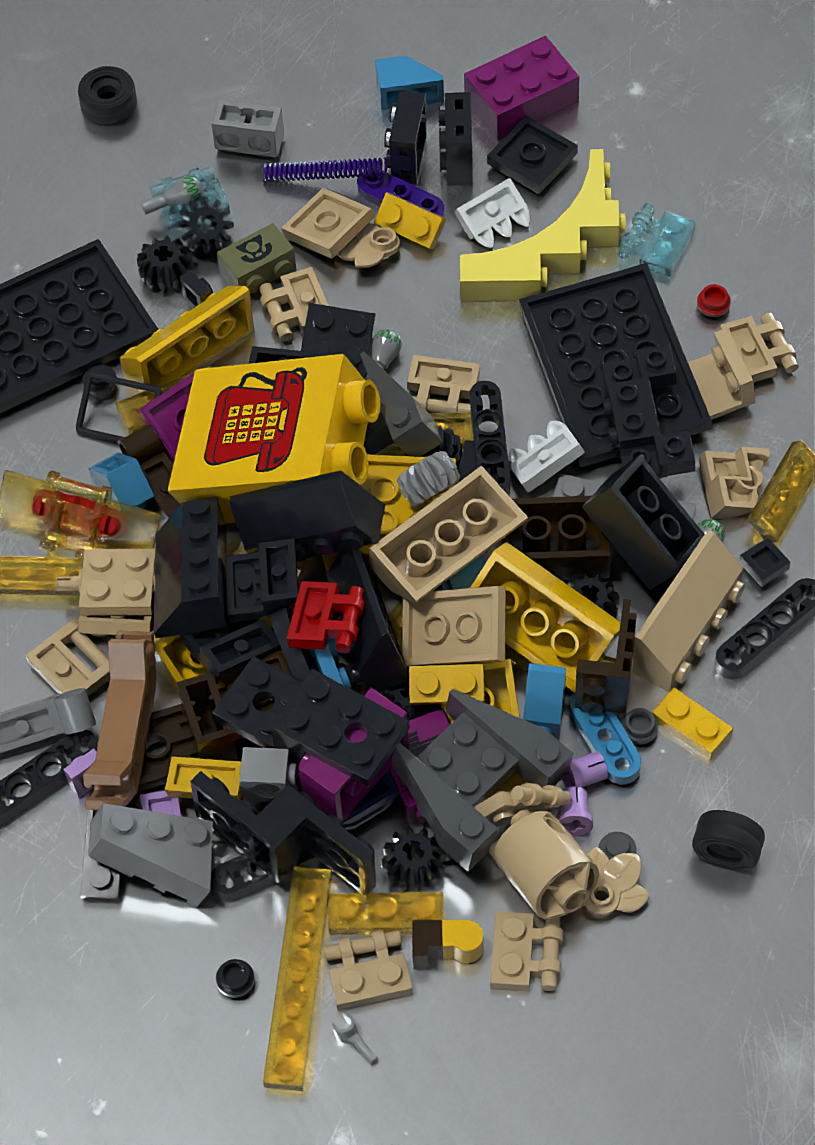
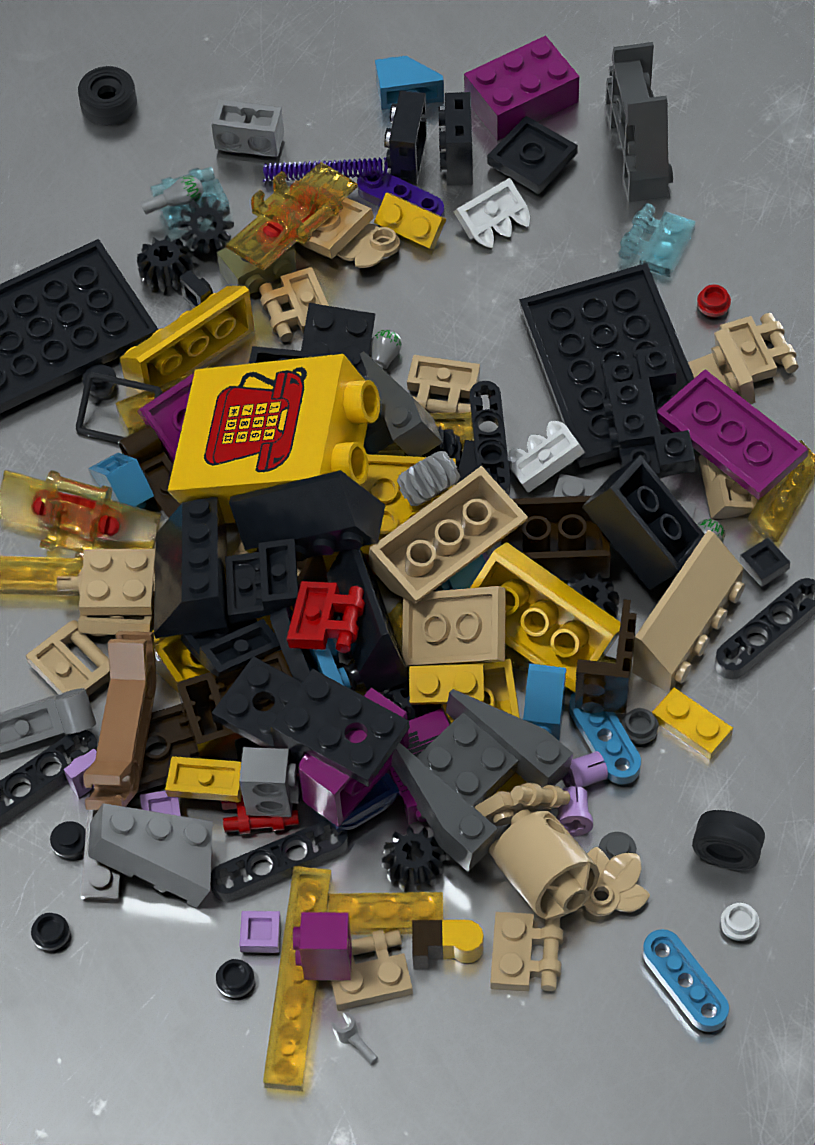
black bracket [190,771,376,897] -> none
light yellow arch [460,149,626,302] -> none
none -> black plate [31,913,70,951]
none -> black plate [50,821,86,858]
none -> clear yellow piece [226,162,358,271]
none -> lavender plate [239,911,281,953]
none -> magenta brick [293,912,352,980]
none -> dark grey wedge [605,42,673,202]
none -> dark azure plate [643,929,729,1032]
none -> magenta plate [656,369,808,500]
none -> white plate [720,903,759,941]

